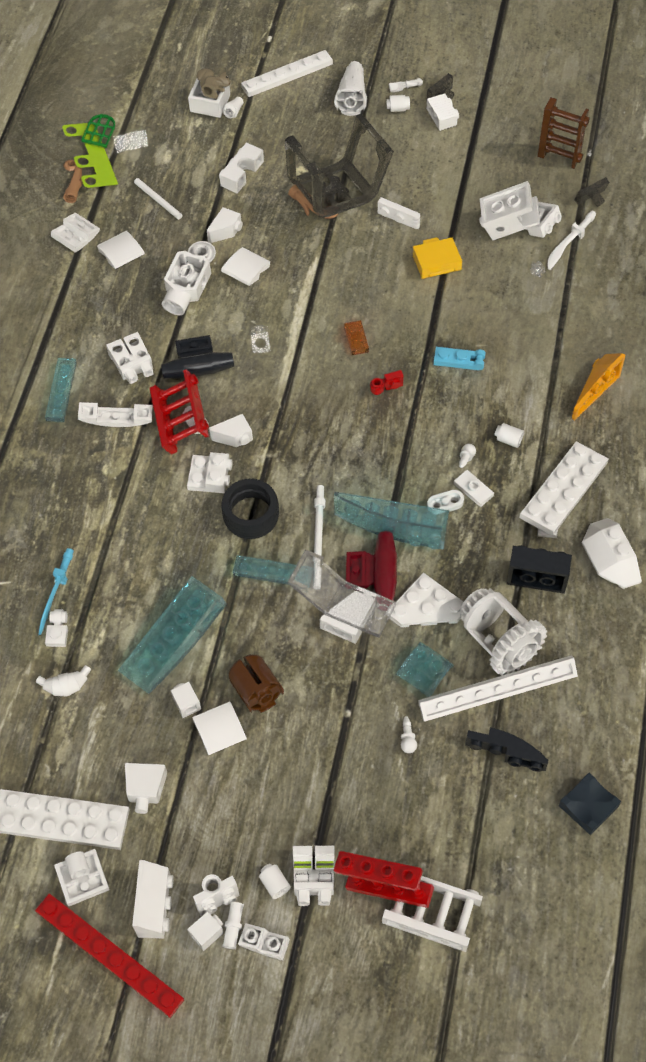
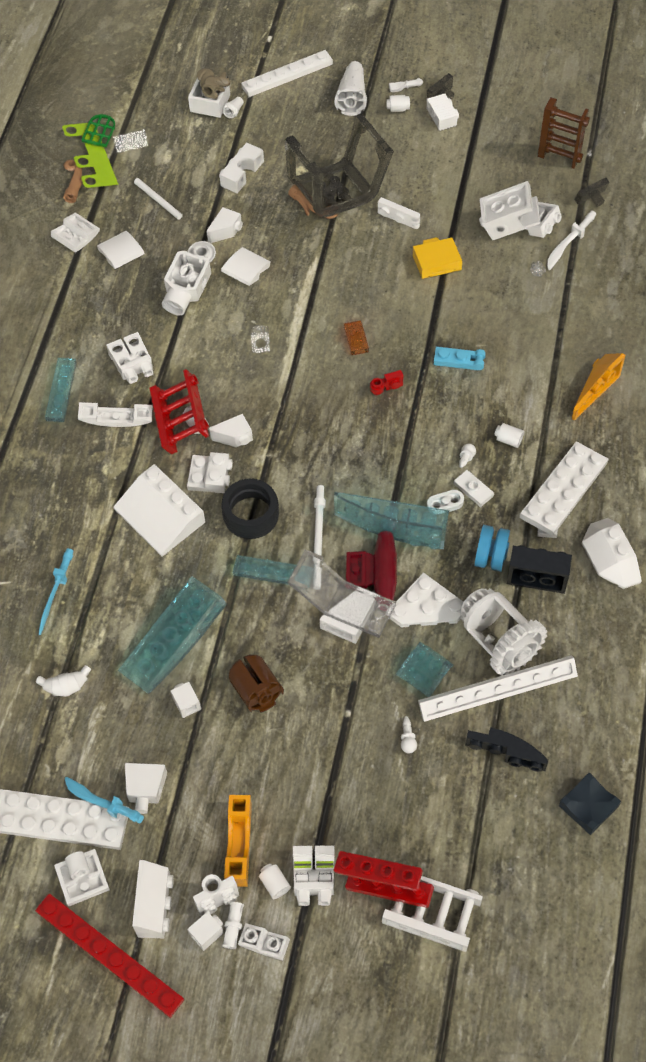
white plate [45,609,68,647] -> none
black plate [161,335,234,379] -> none
white slope [192,702,247,755] -> none
none -> medium azure sword [65,777,144,823]
none -> white slope [113,464,205,556]
none -> light orange arch [224,795,252,887]
none -> dark azure wheel [474,524,510,572]

